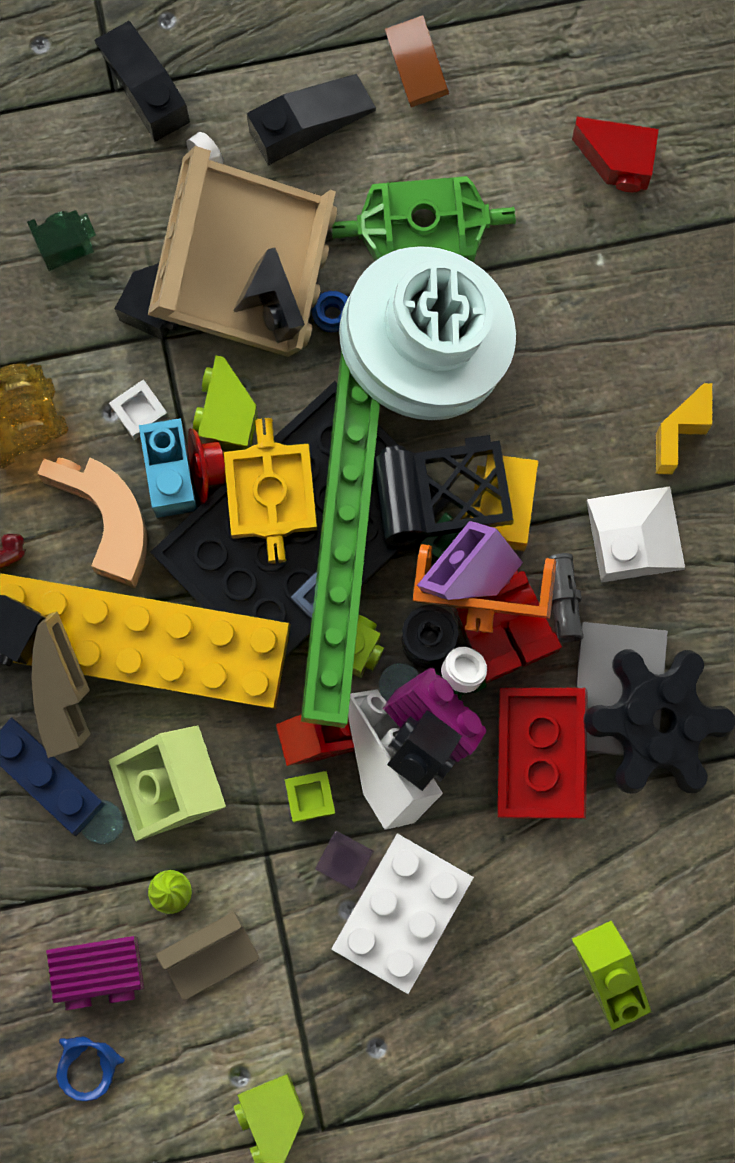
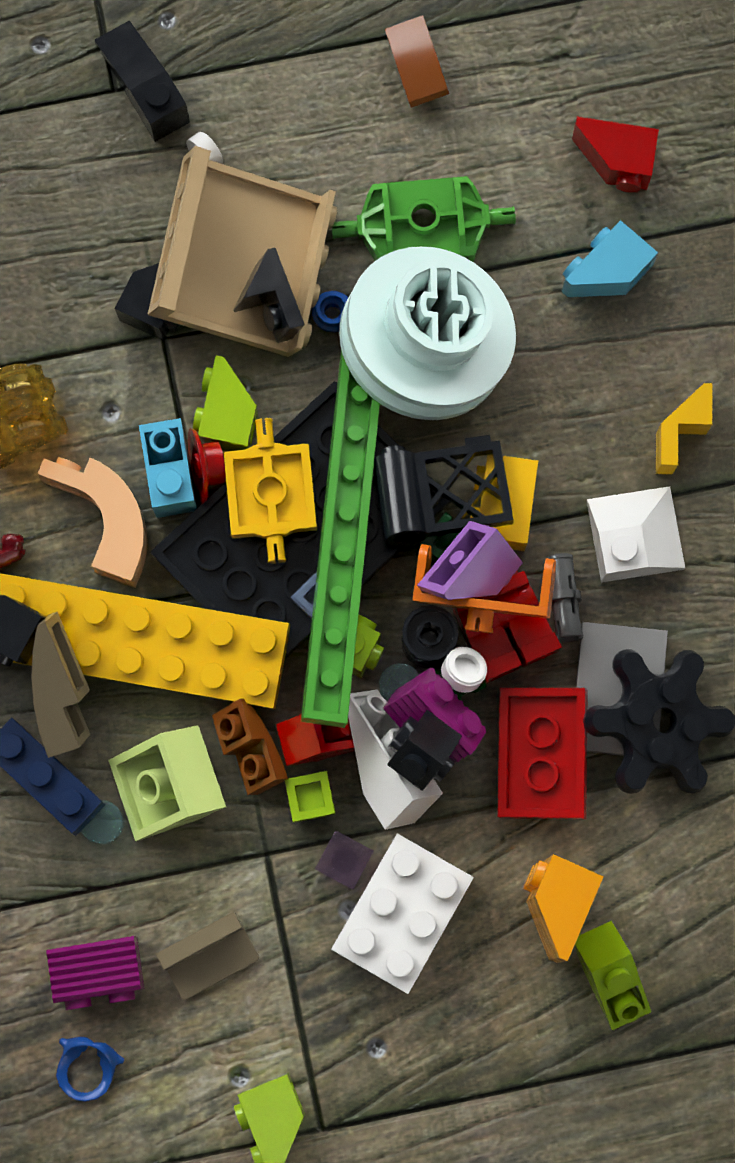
clear green brick [27,210,96,271] -> none
white plate [109,379,169,440] -> none
lime plate [148,870,192,914] -> none
black slope [247,74,376,166] -> none
none -> dark orange slope [212,699,288,795]
none -> light orange slope [523,854,604,963]
none -> medium azure slope [562,220,658,297]

